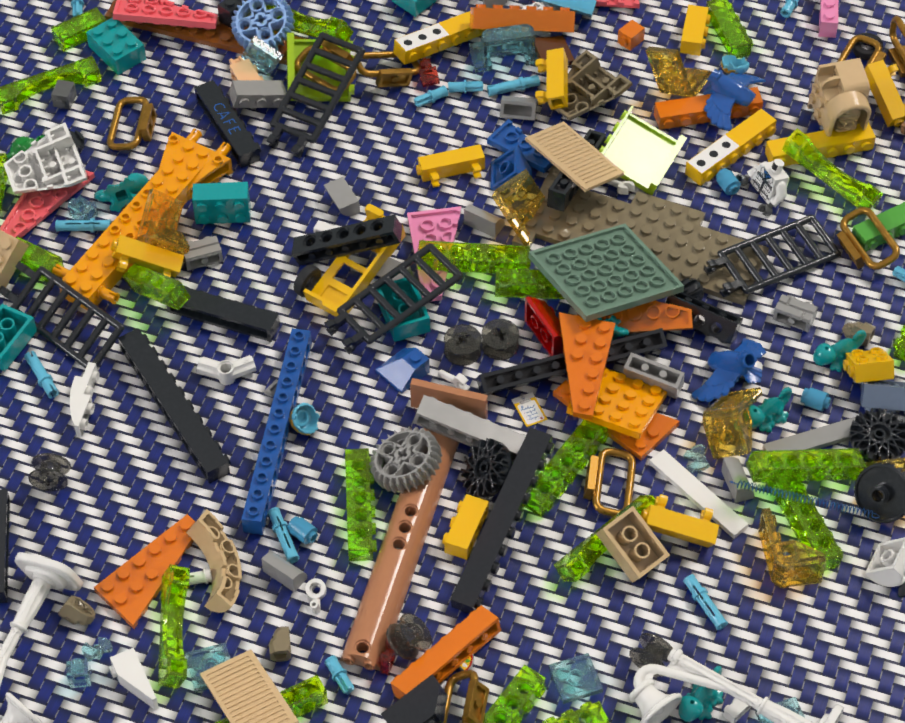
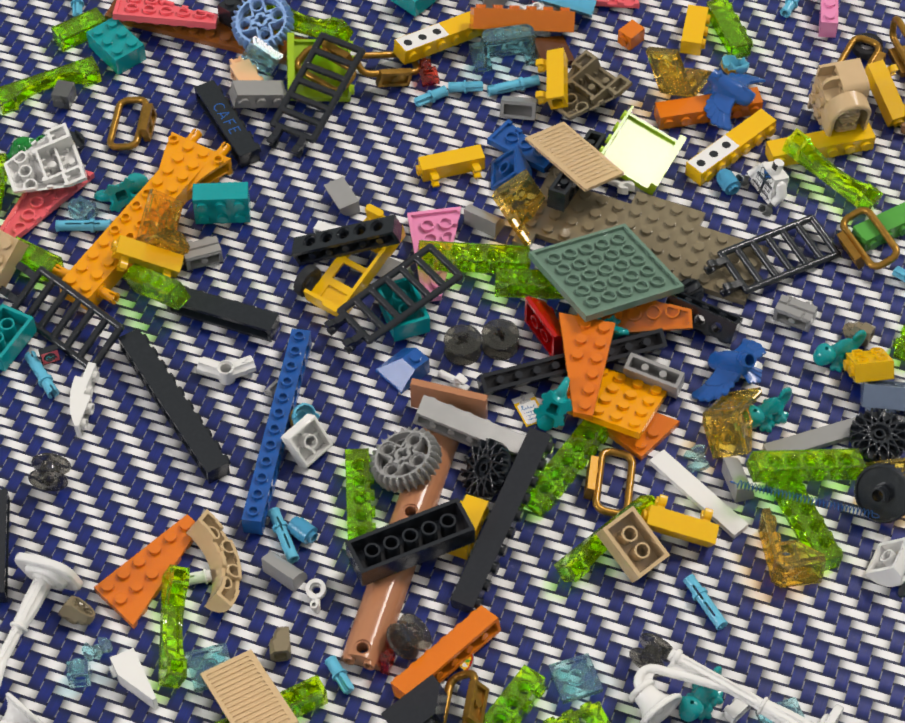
dark azure brick [800,387,831,411] -> none
none -> black tile [38,344,61,366]
none -> white brick [281,414,333,468]
none -> black brick [345,498,475,587]
none -> teal animal [533,376,573,431]

